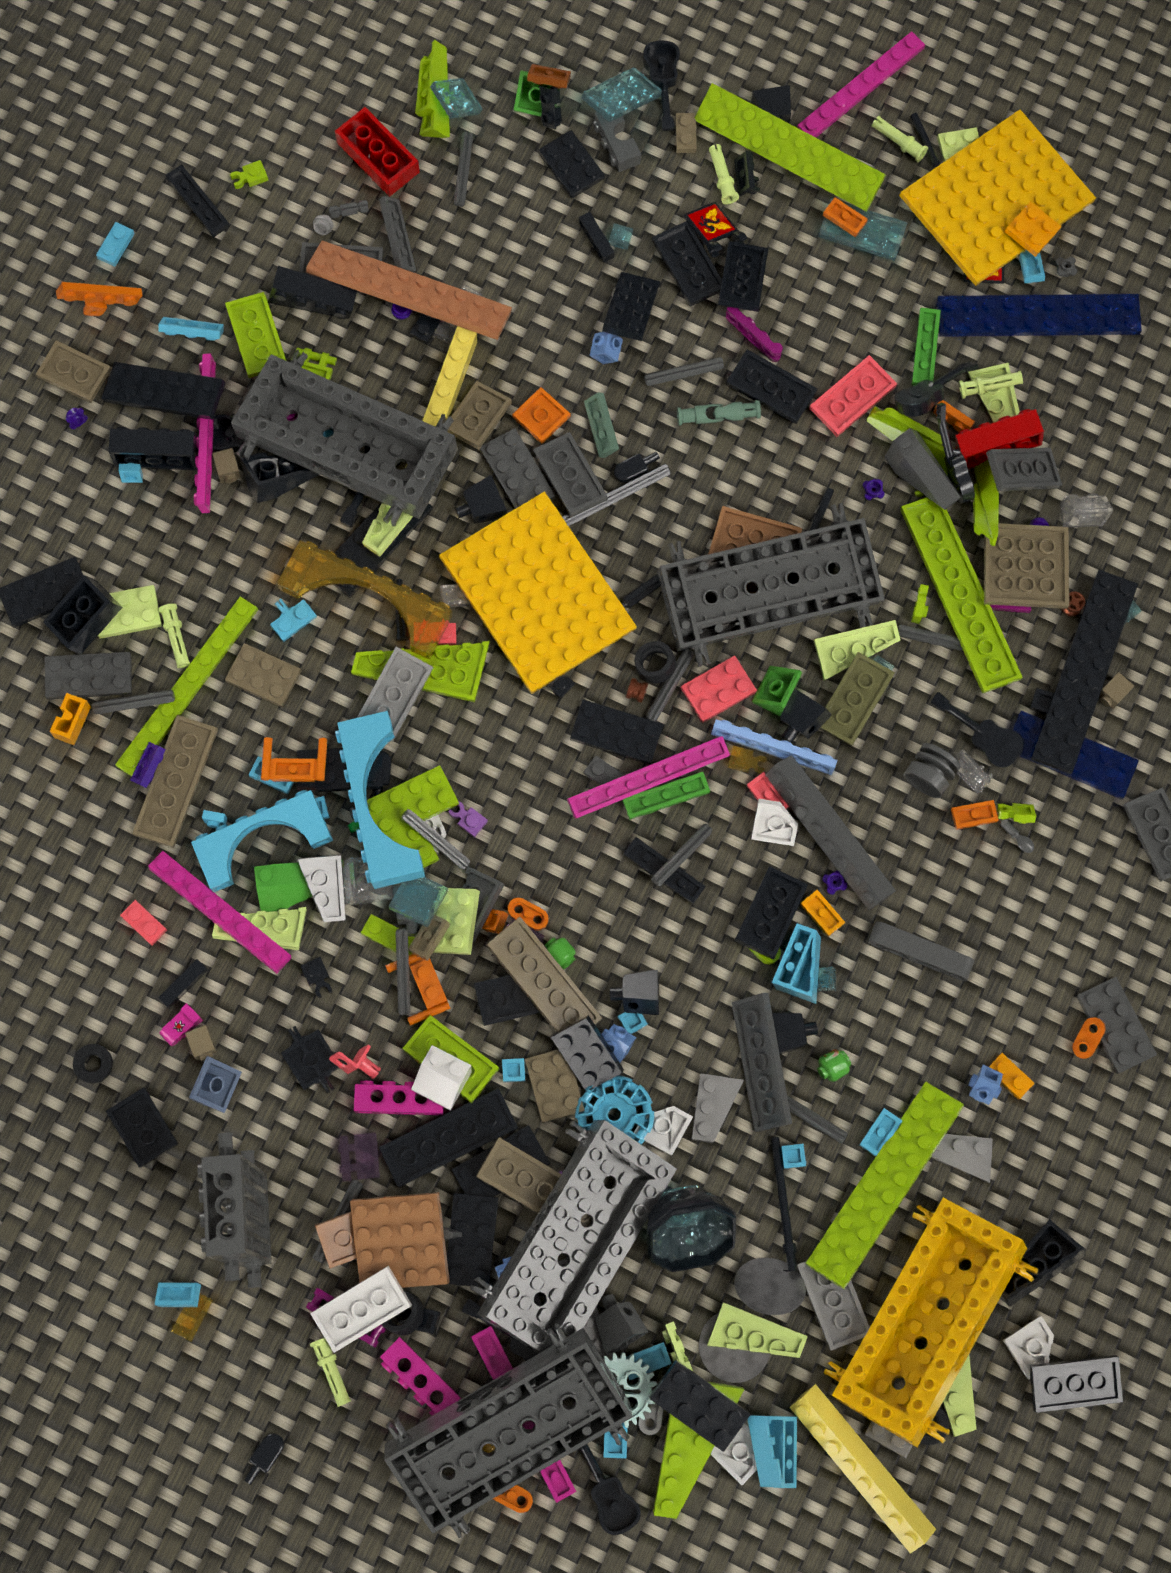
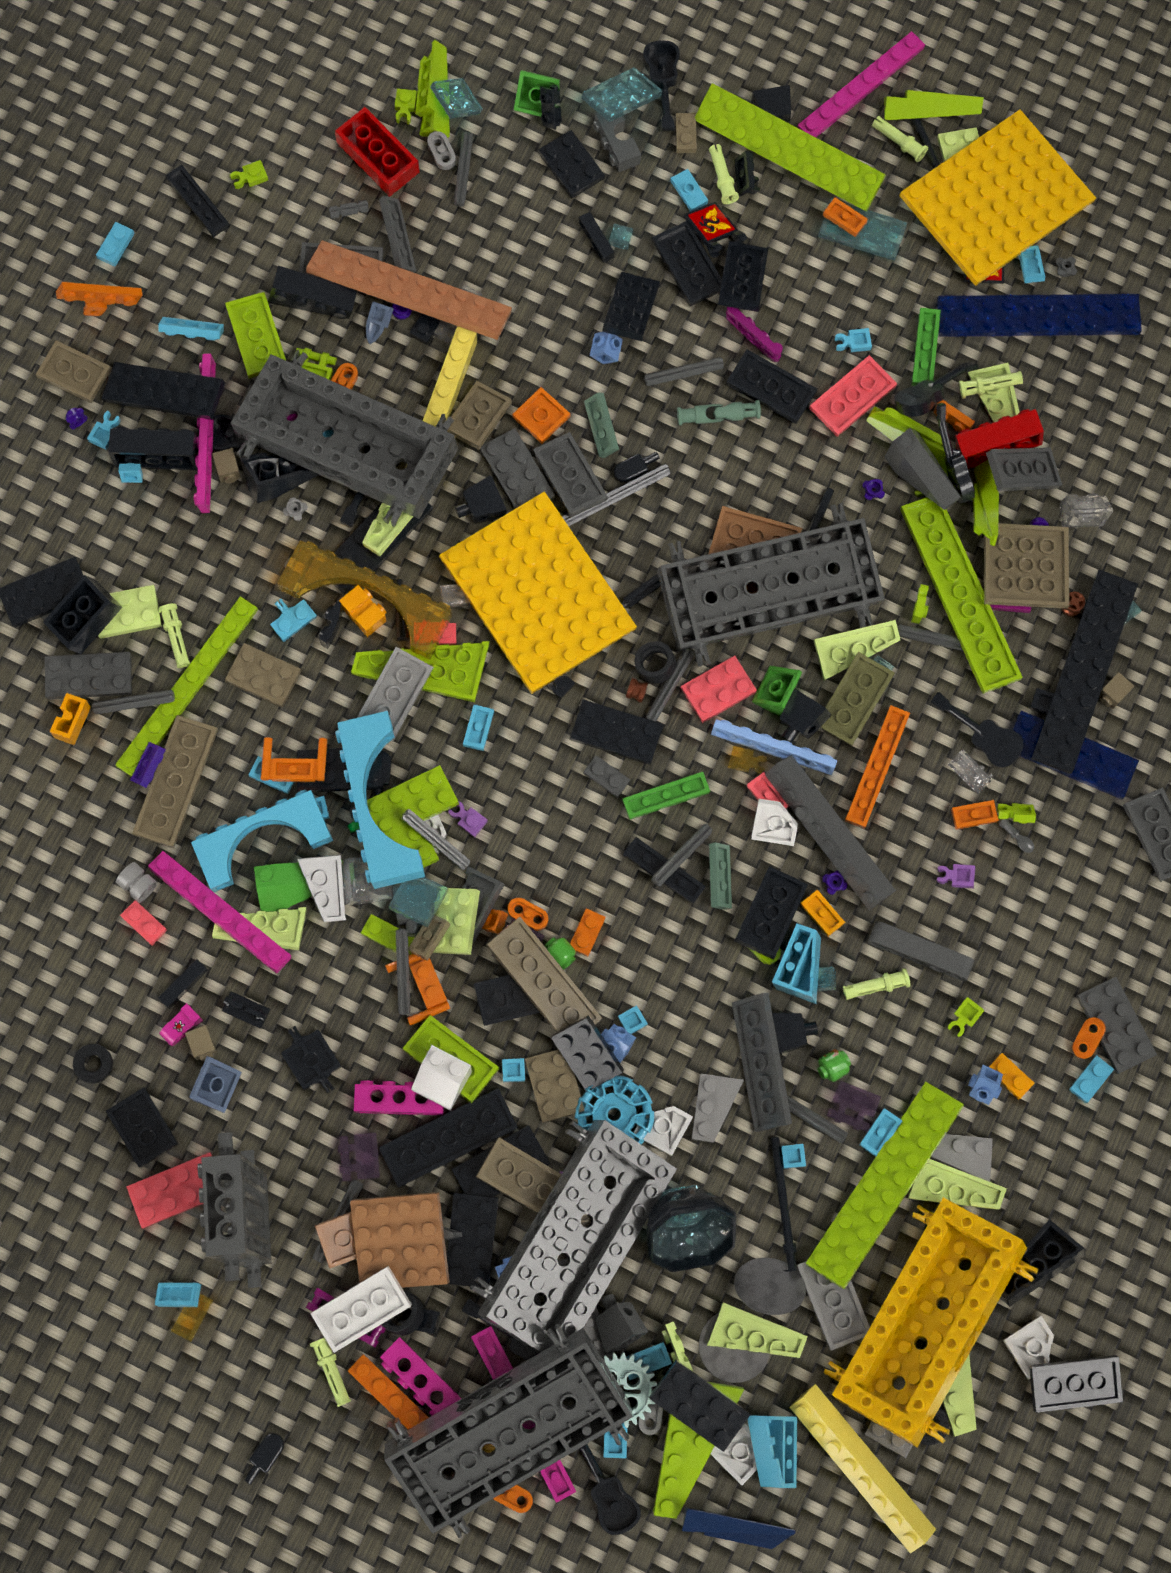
medium azure plate [202,810,227,828] -> none
black plate [301,957,333,998] -> none
light grey plate [313,214,334,235] -> none
coral bracket [329,1044,381,1079] -> none
dark orange plate [527,64,571,88] -> none
dark pink plate [567,736,730,819] -> none
torso [610,970,659,1015] -> none
dark grey wheel [903,743,961,799] -> none
light orange plate [1004,201,1062,257] -> none
none -> medium azure plate [87,411,120,450]
none -> light grey wheel [116,862,158,903]
none -> coral plate [126,1152,212,1229]
none -> black hinge [222,991,271,1029]
none -> light grey plate [283,498,308,521]
none -> black slope [319,601,343,649]
none -> orange plate [331,363,358,389]
none -> light orange brick [339,585,387,637]
none -> orange plate [348,1354,429,1430]
none -> sand blue plate [366,302,394,344]
none -> lime plate [395,89,417,124]
none -> light grey plate [427,131,456,170]
none -> medium azure plate [463,705,494,751]
none -> orange plate [570,908,606,957]
none -> medium azure plate [670,169,708,212]
none -> dark blue wedge [682,1507,796,1549]
none -> sand green plate [709,842,732,910]
none -> clear purple plate [826,1080,881,1132]
none -> medium azure plate [834,328,872,352]
none -> yellowish green pin [843,968,910,1000]
none -> orange plate [845,705,910,829]
none -> lime wedge [884,90,984,120]
none -> yellowish green wing [907,1159,1007,1210]
none -> medium lavender plate [937,864,975,889]
none -> lime plate [948,997,985,1037]
none -> medium azure plate [1069,1055,1114,1103]

